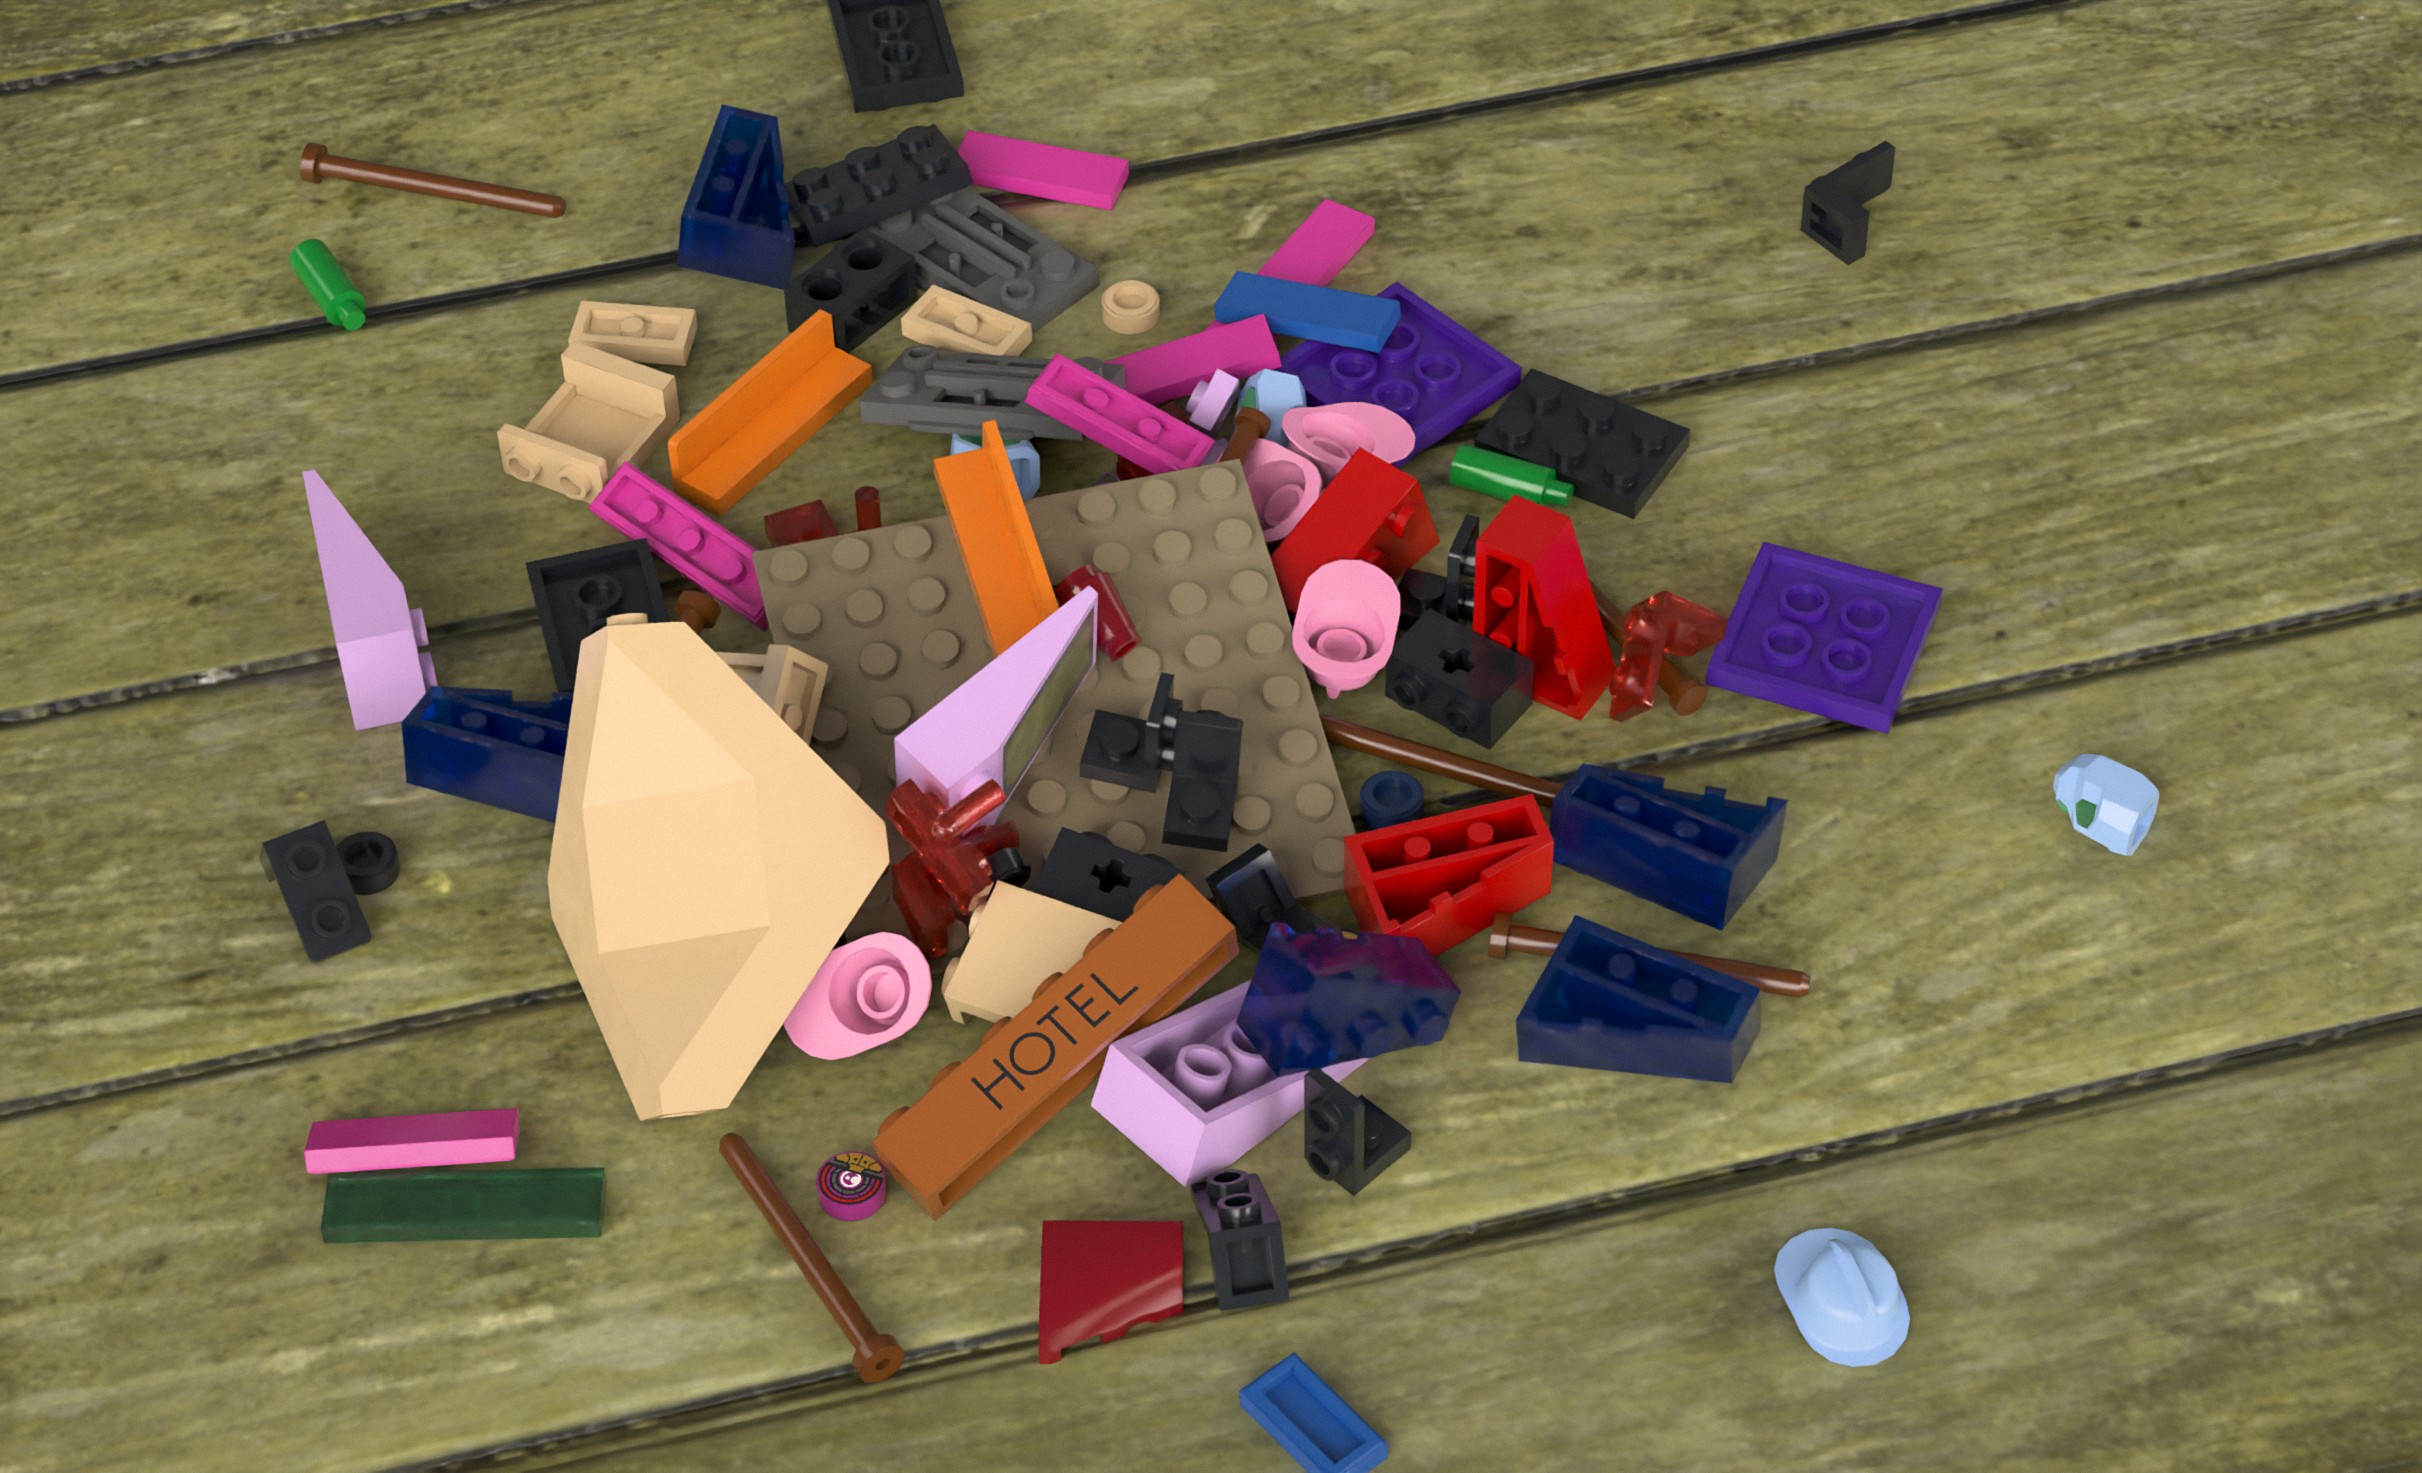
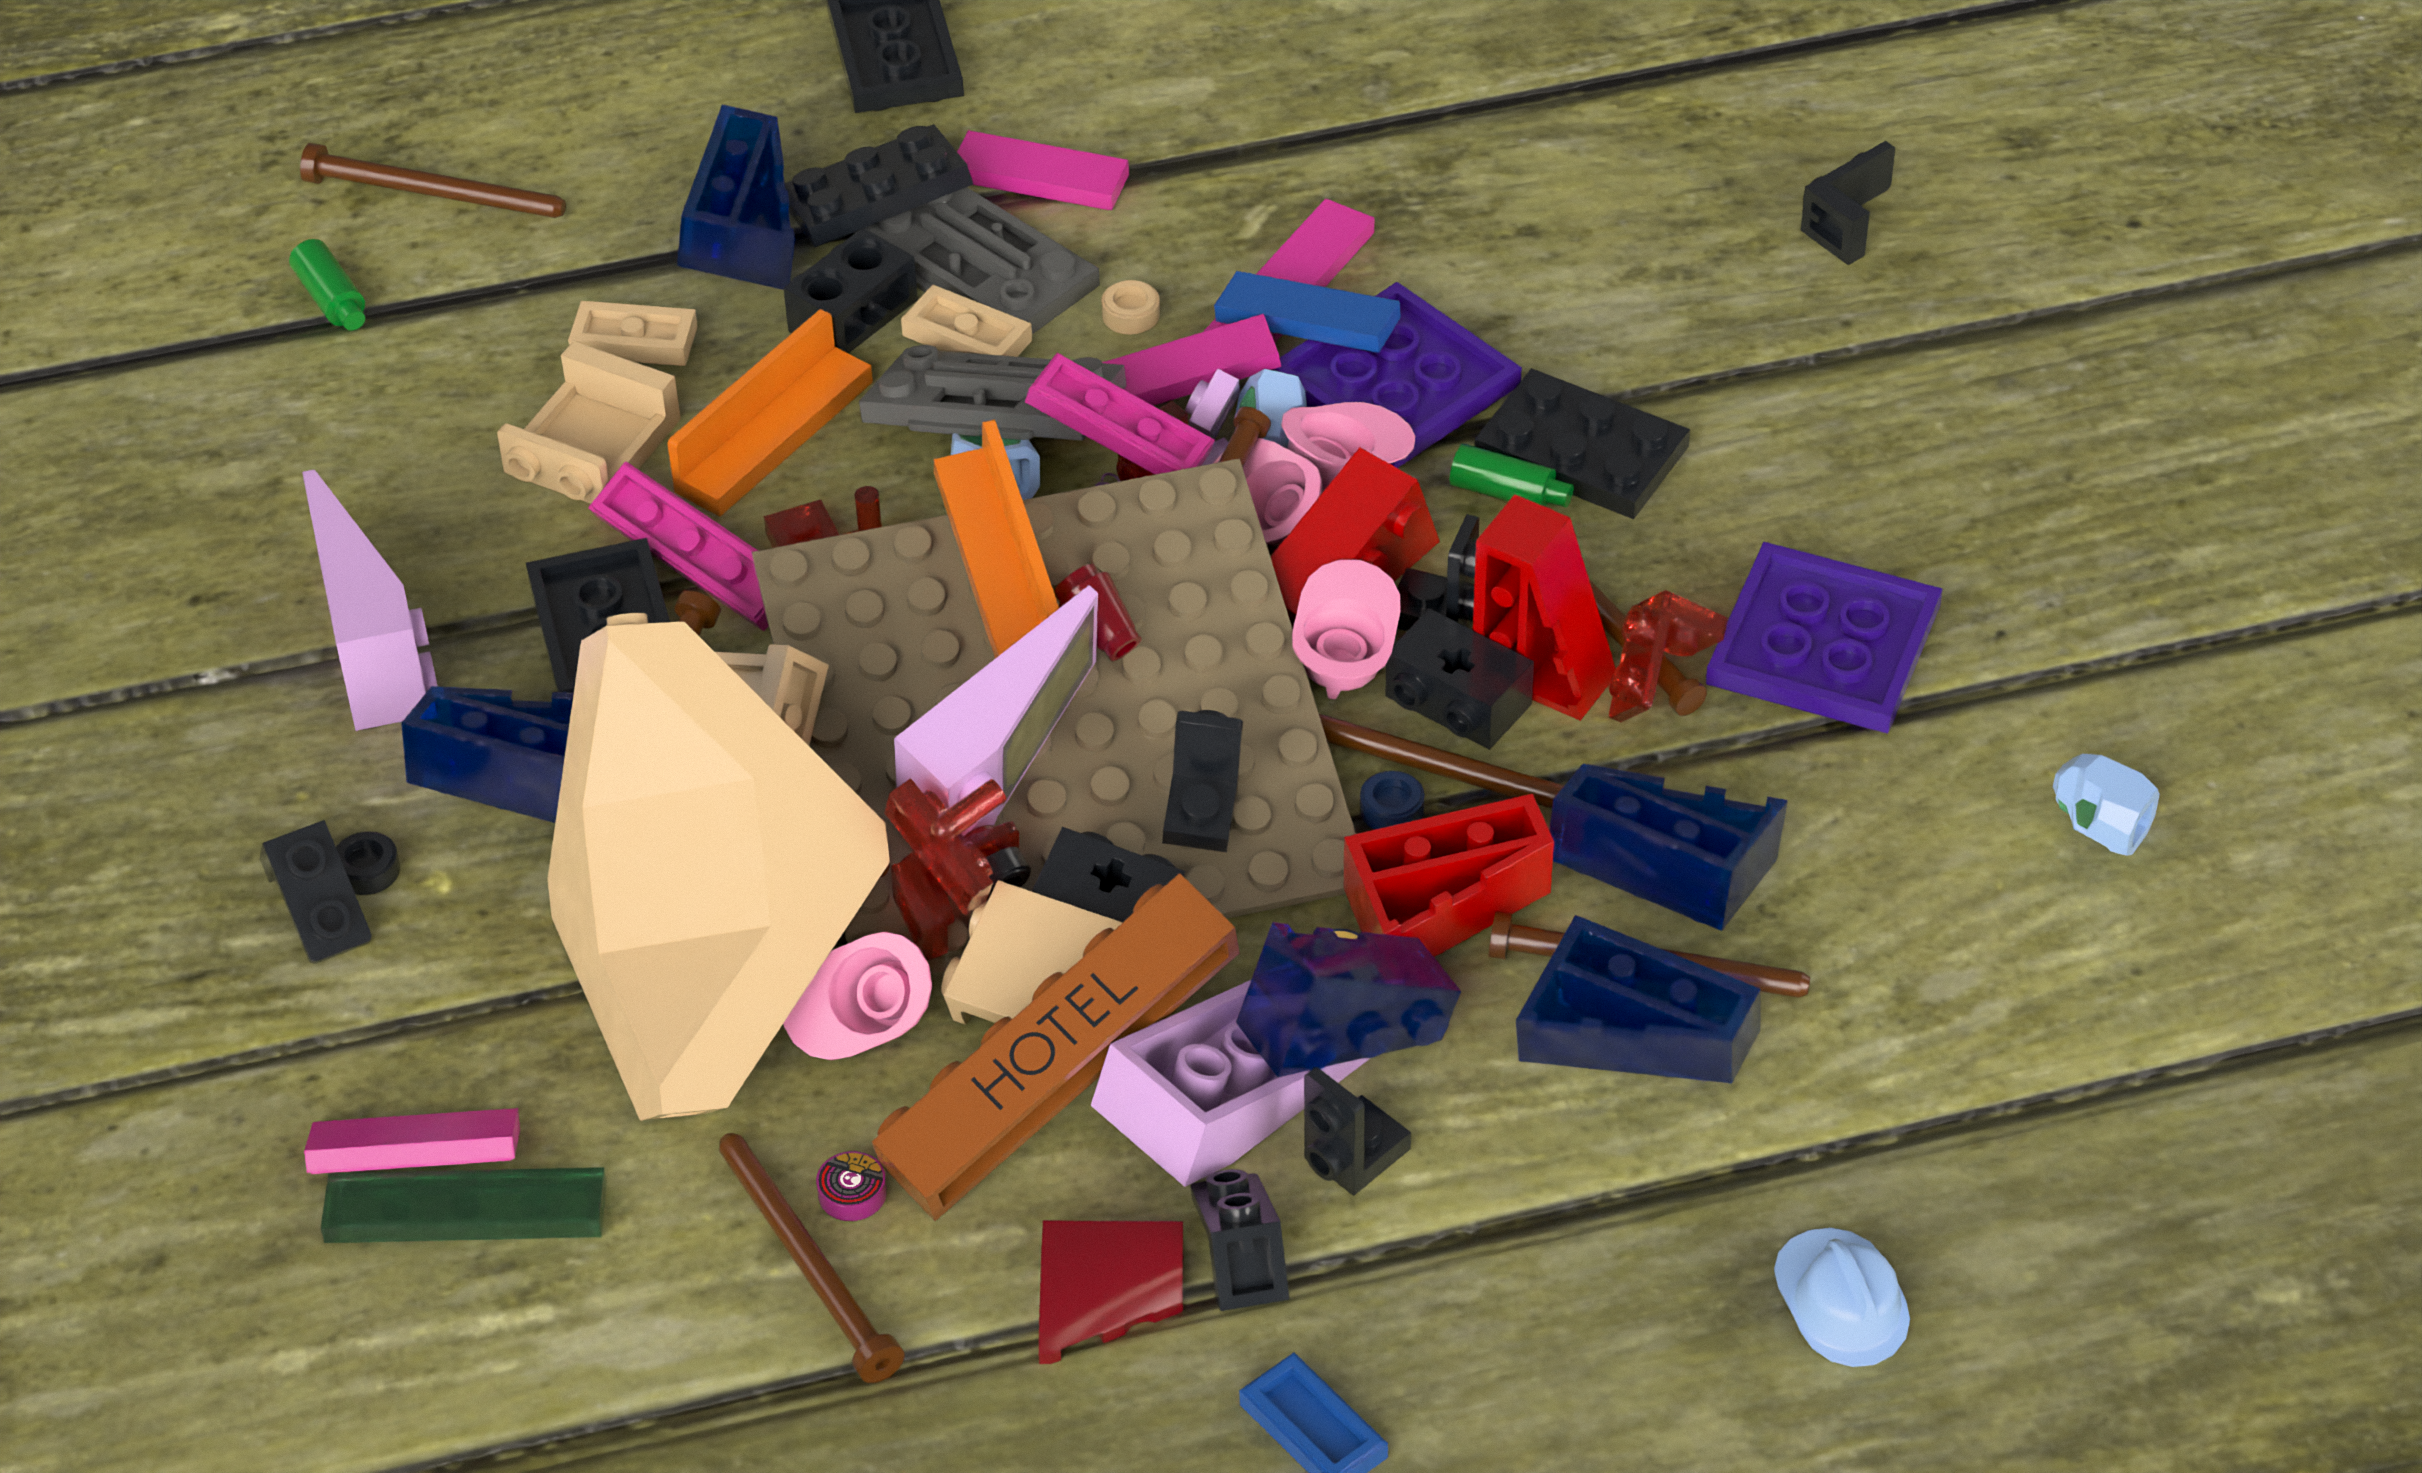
black bracket [1080,672,1183,793] -> none
black bracket [1205,843,1347,978] -> none

